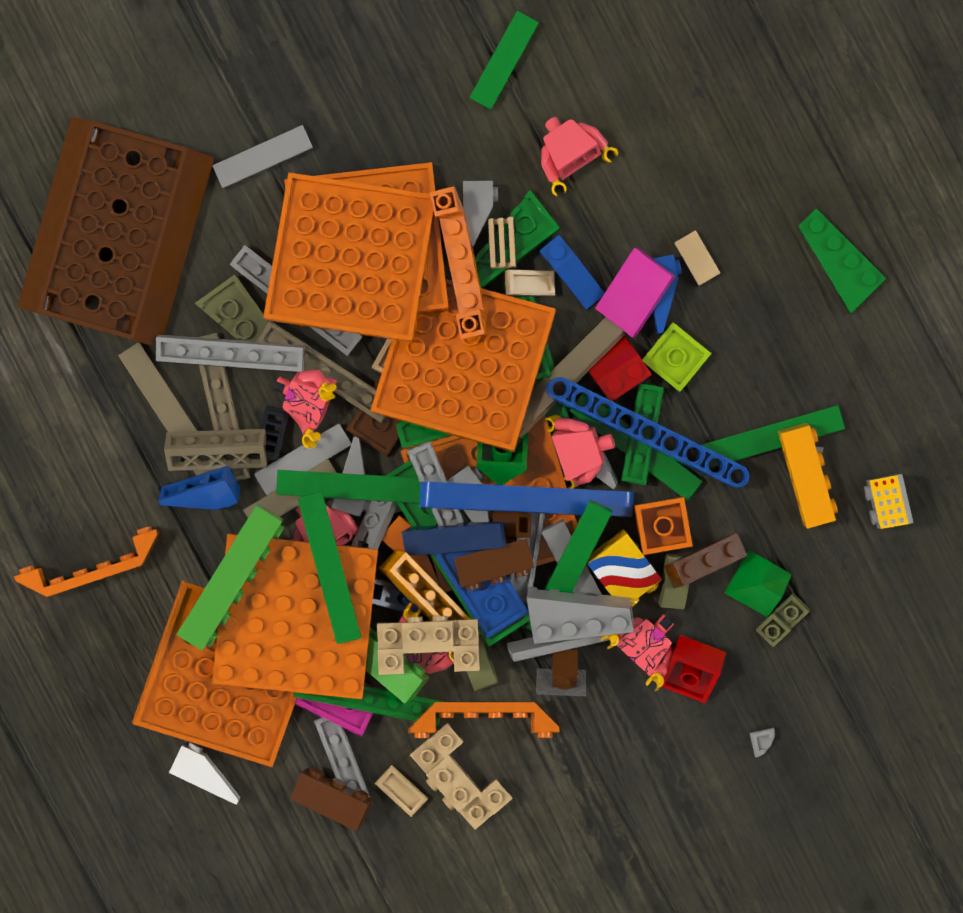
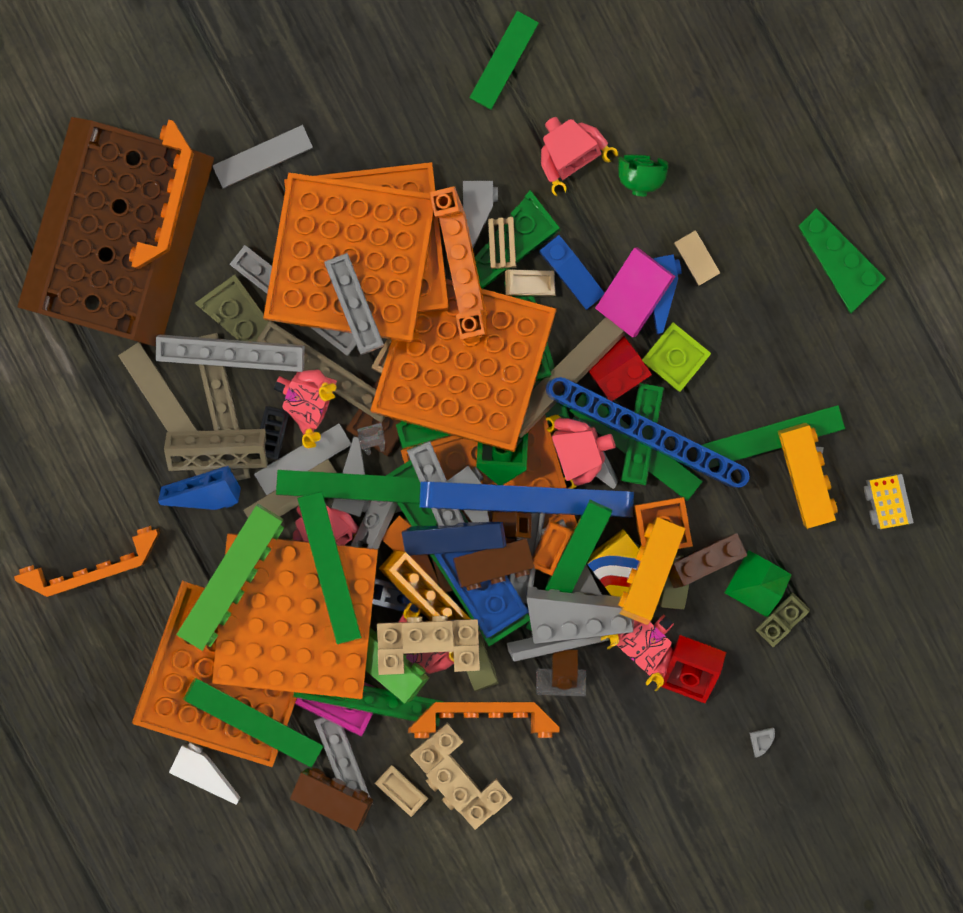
none -> orange slope [129,120,194,269]
none -> green tile [183,677,323,767]
none -> light grey tile [324,253,384,355]
none -> clear tile [357,423,386,455]
none -> orange tile [532,520,573,576]
none -> green cylinder [618,154,668,196]
none -> light orange brick [618,517,686,625]

